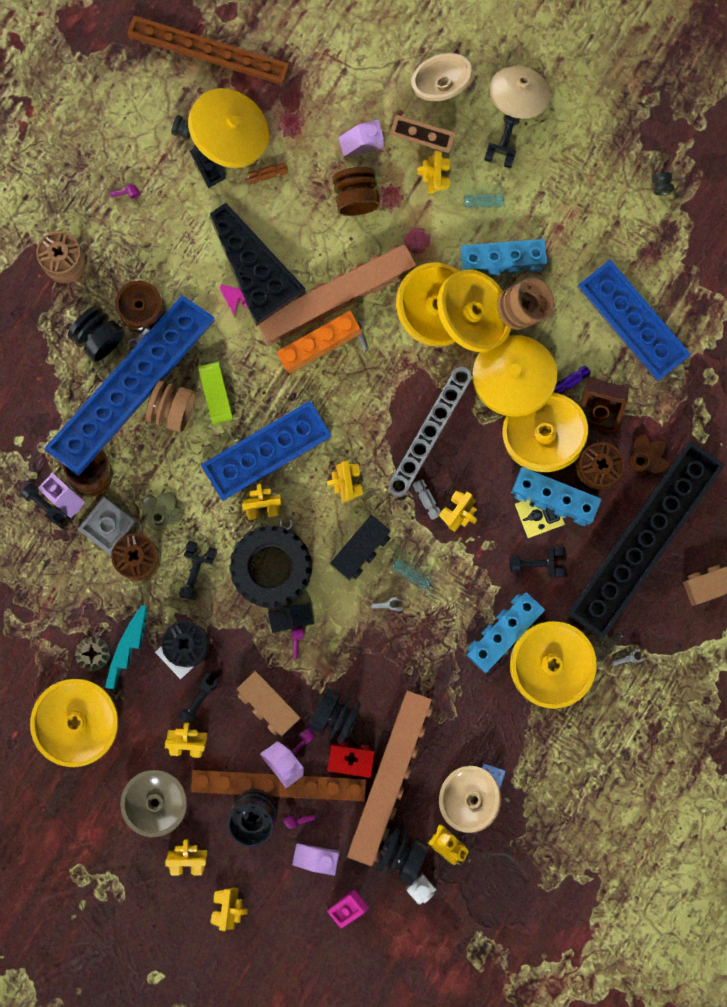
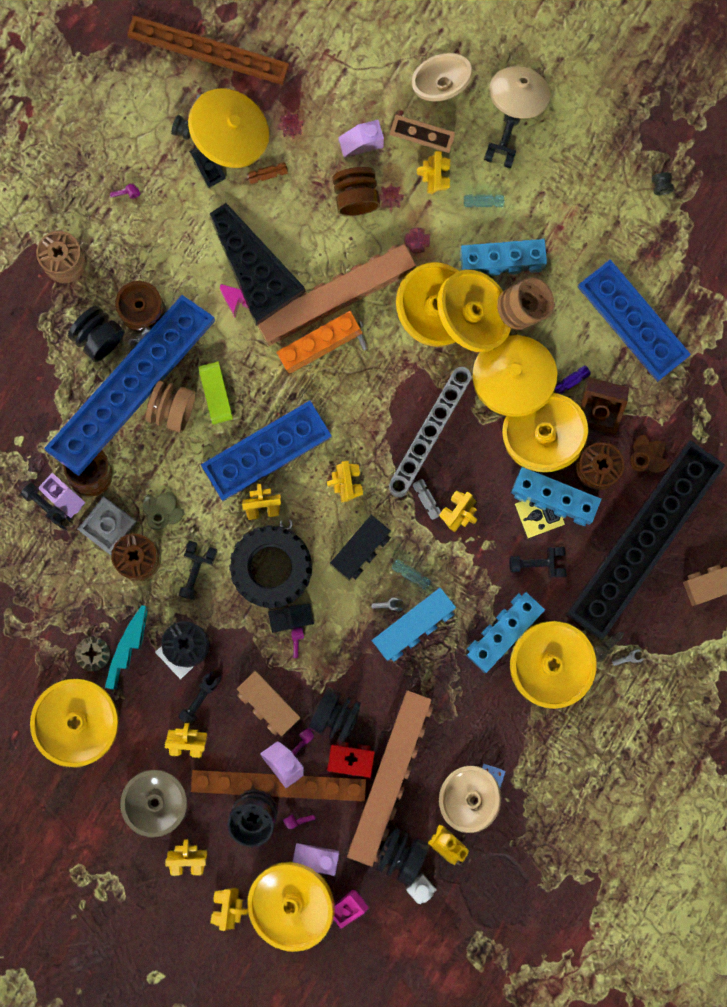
none -> yellow dish [248,862,335,951]
none -> dark azure brick [372,588,456,662]

